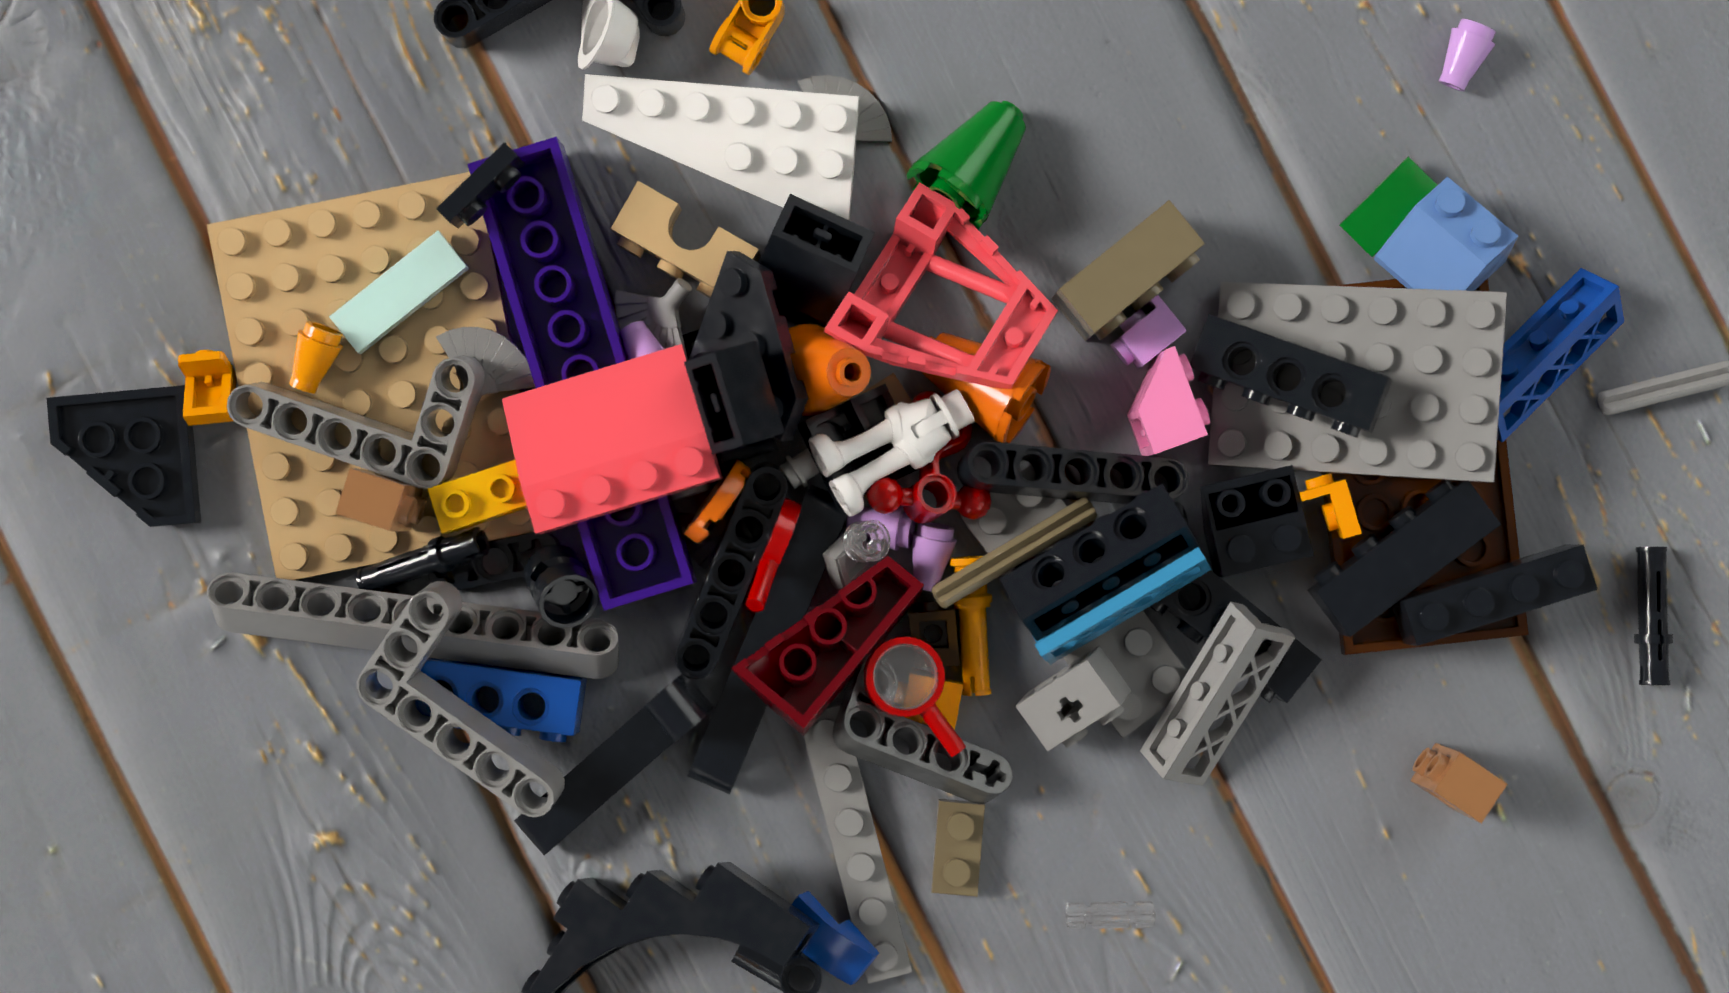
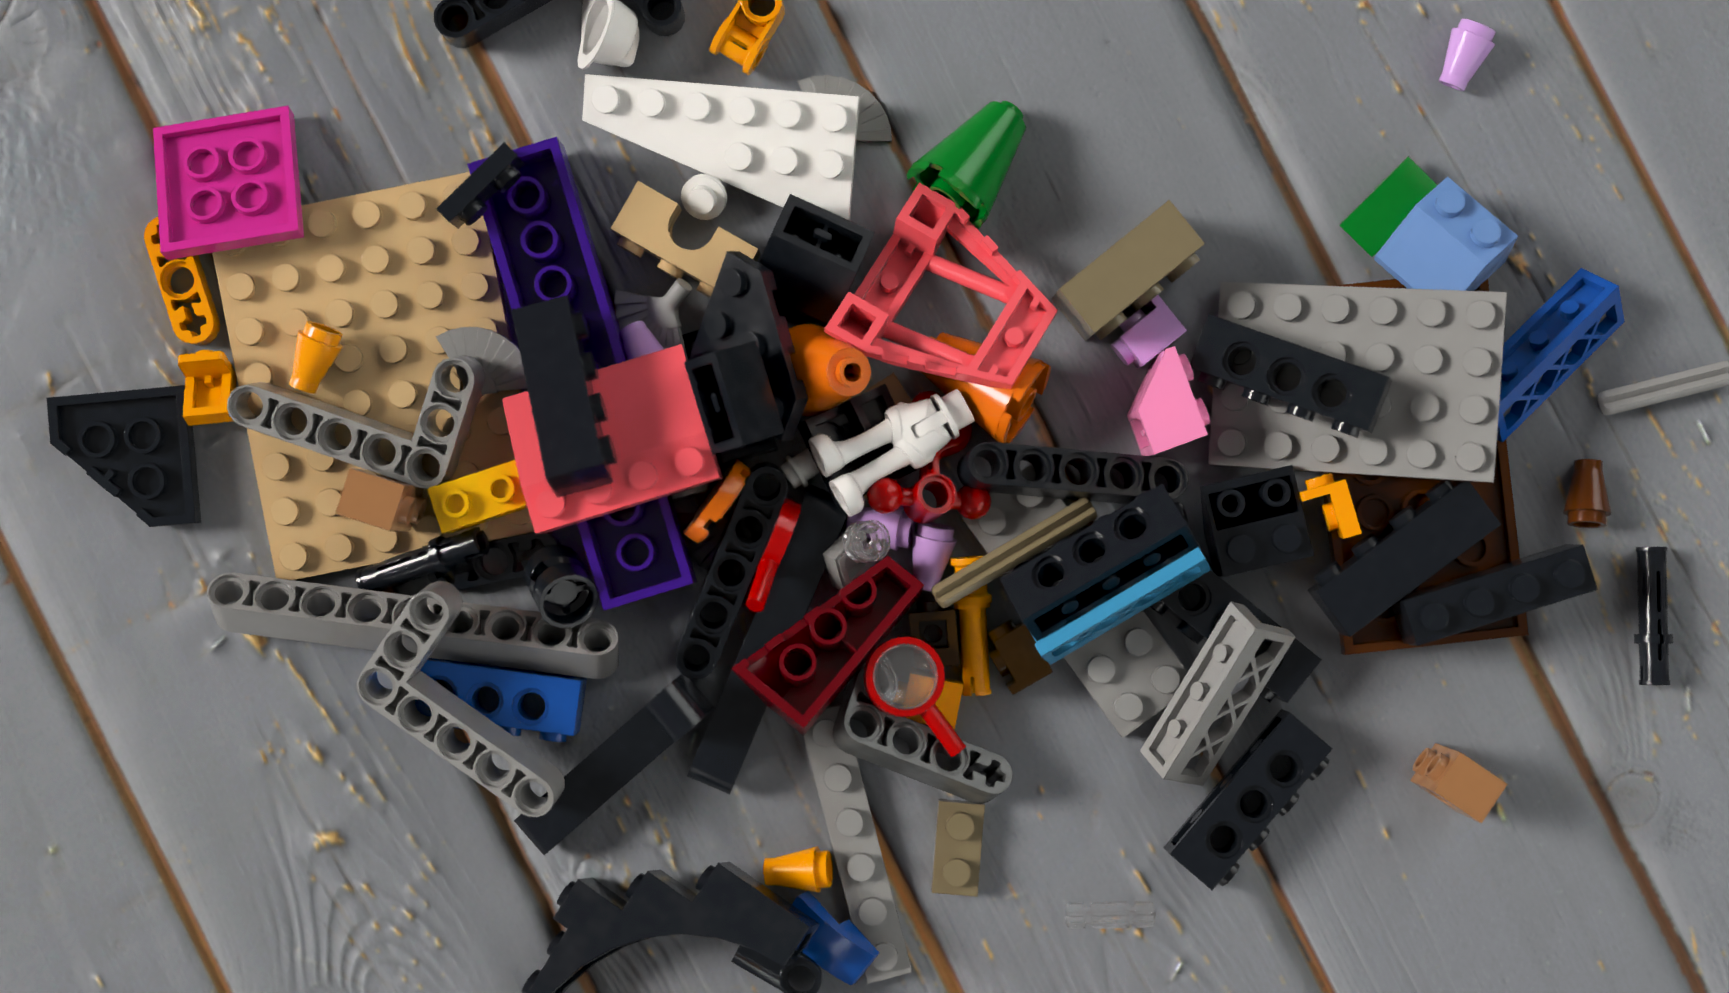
light aqua tile [329,231,470,354] -> none
light grey brick [1015,646,1132,751] -> none
none -> light orange beam [144,217,220,346]
none -> dark pink plate [153,106,304,260]
none -> black brick [511,295,617,498]
none -> white plate [681,174,727,220]
none -> light orange cone [763,846,833,893]
none -> dark brown brick [988,619,1053,695]
none -> black brick [1163,709,1332,890]
none -> reddish brown cone [1563,459,1611,528]

